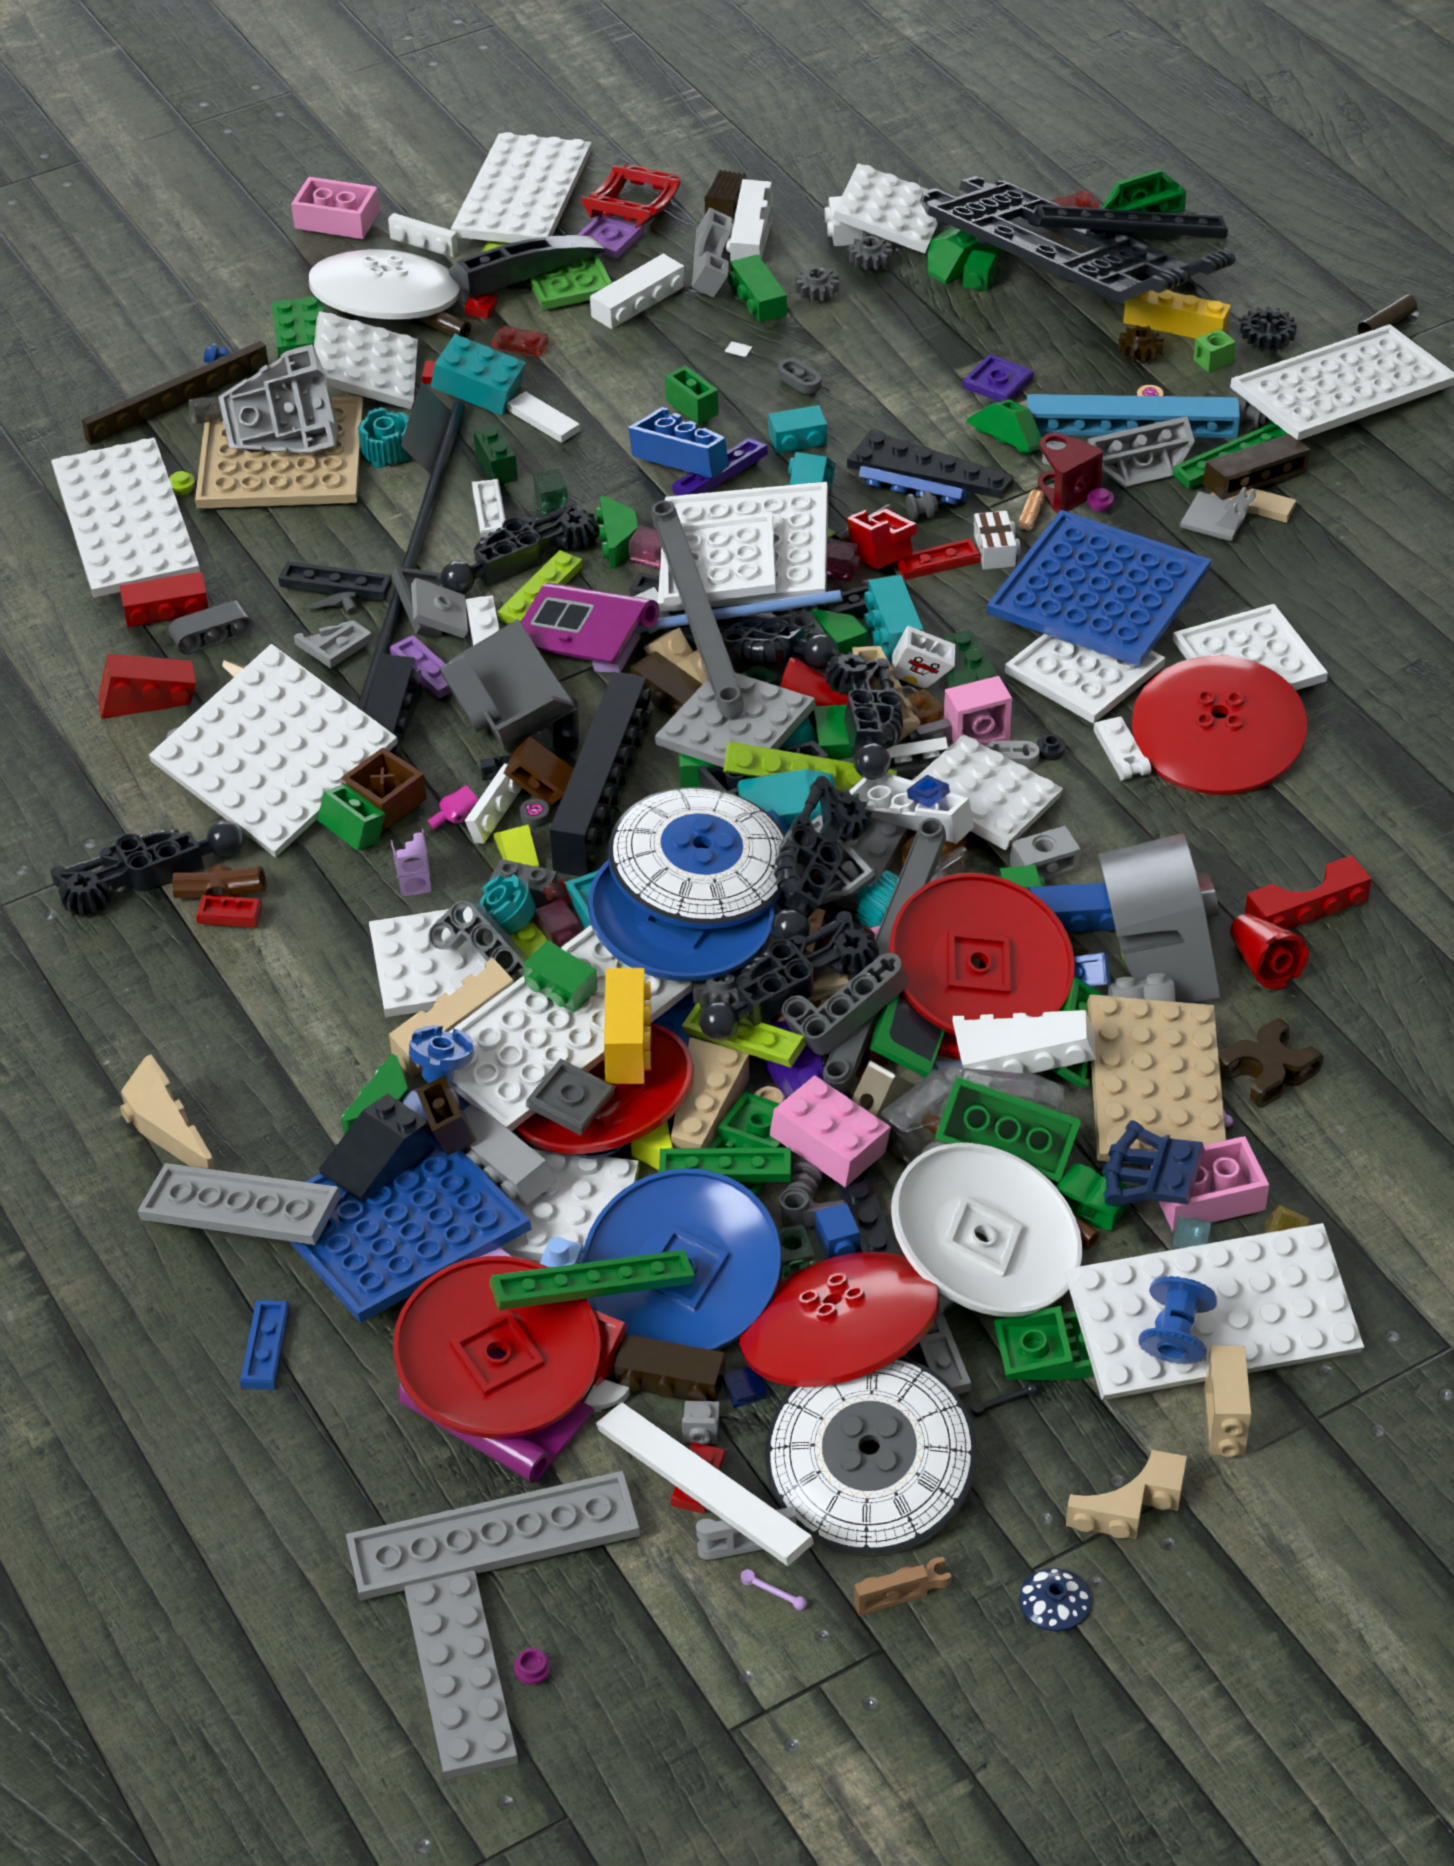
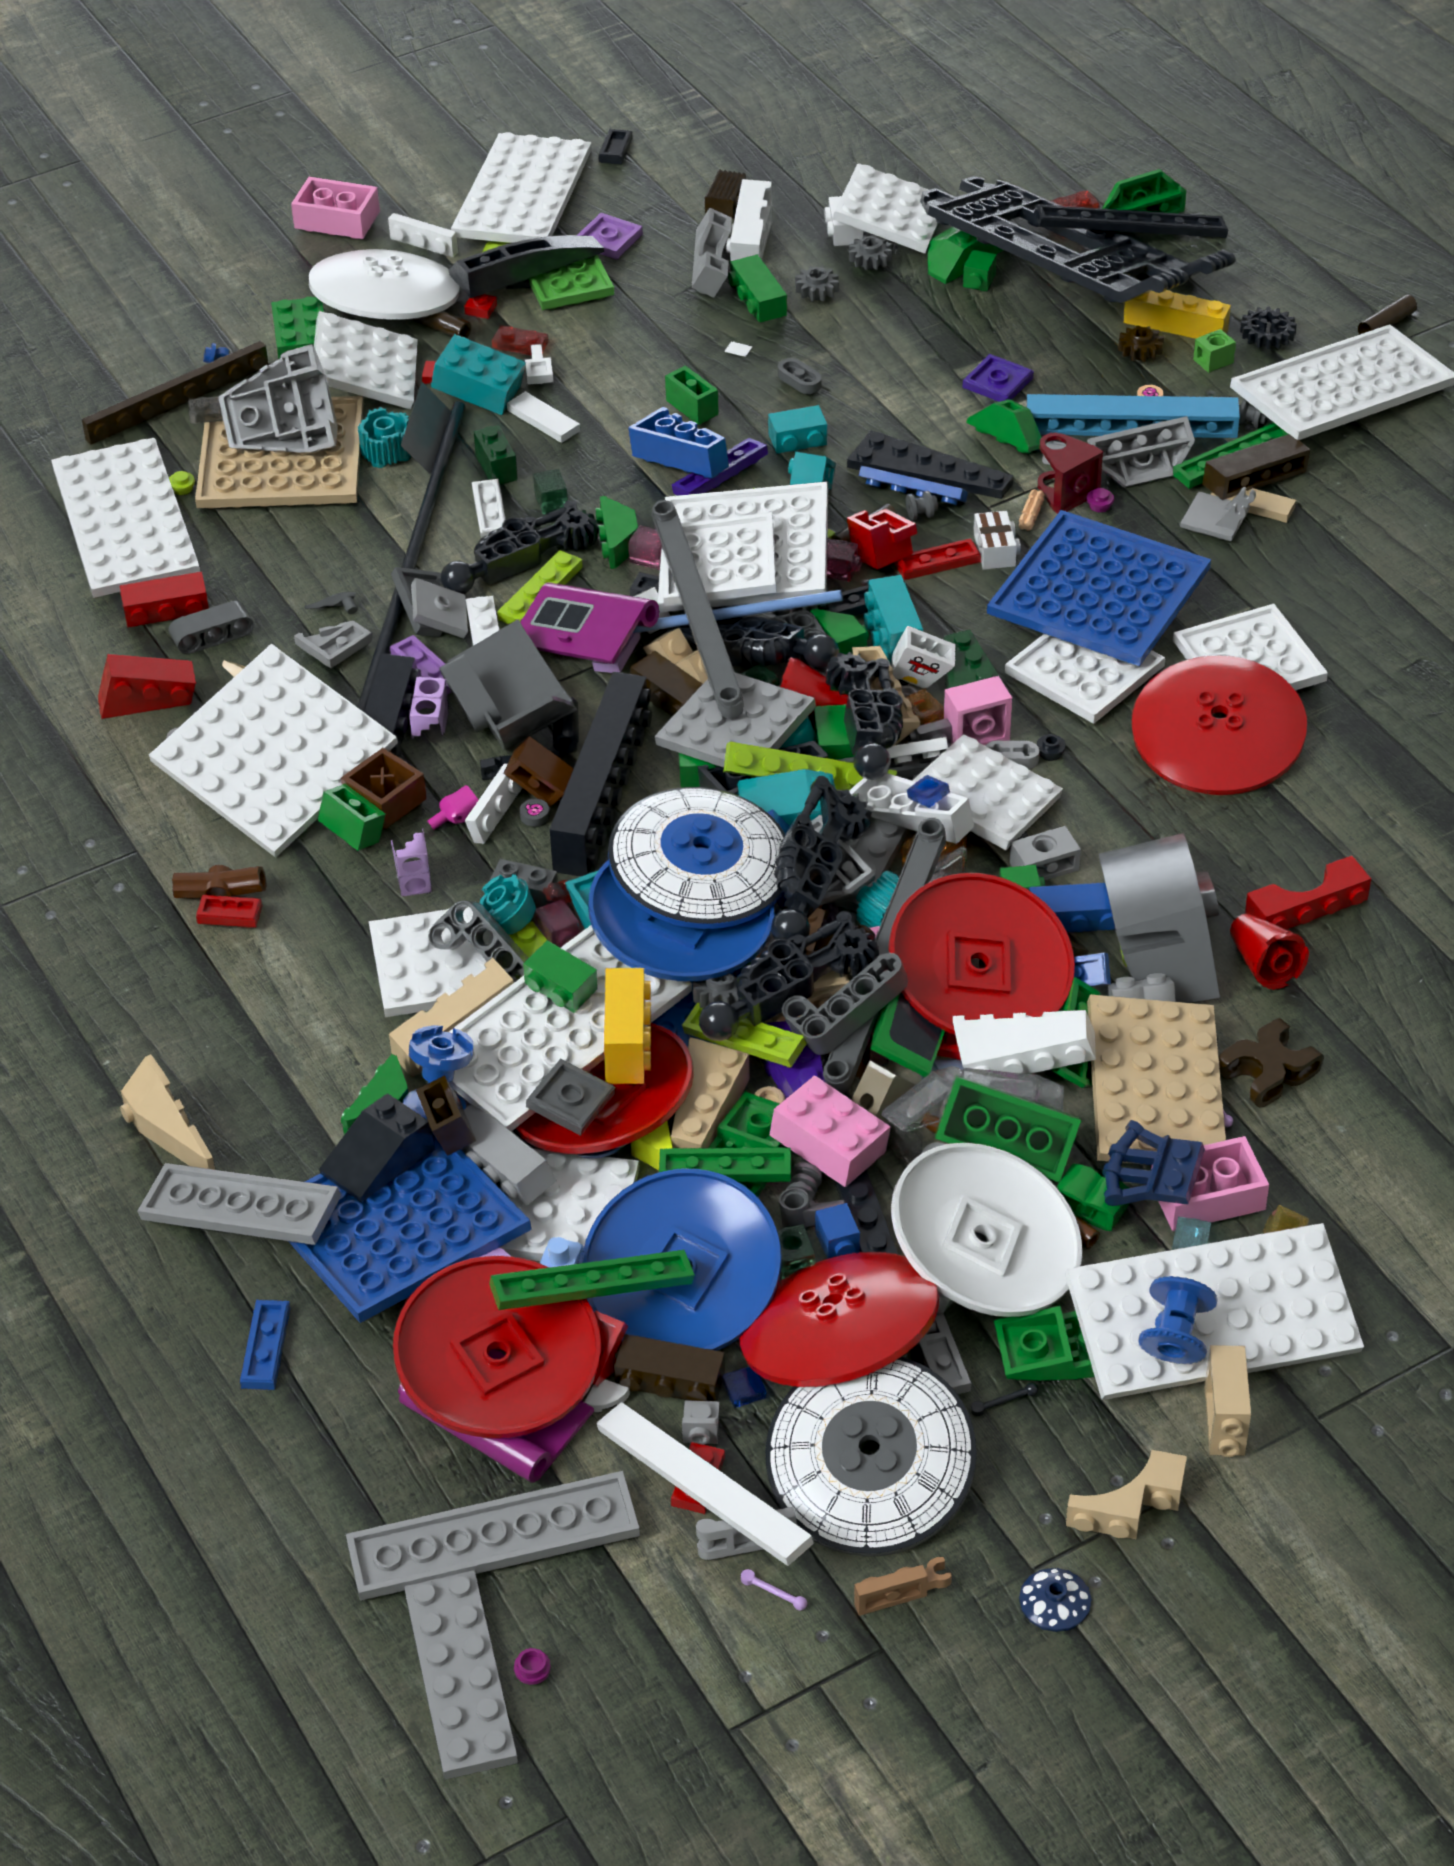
black arm [50,820,244,918] -> none
black plate [278,561,392,601] -> none
neon yellow slope [494,825,539,867] -> none
red wedge [581,165,681,229] -> none
white brick [590,254,685,329] -> none
white plate [1094,716,1151,780] -> none
none -> lavender piece [409,677,448,738]
none -> white plate [525,344,553,385]
none -> black tile [598,129,633,165]

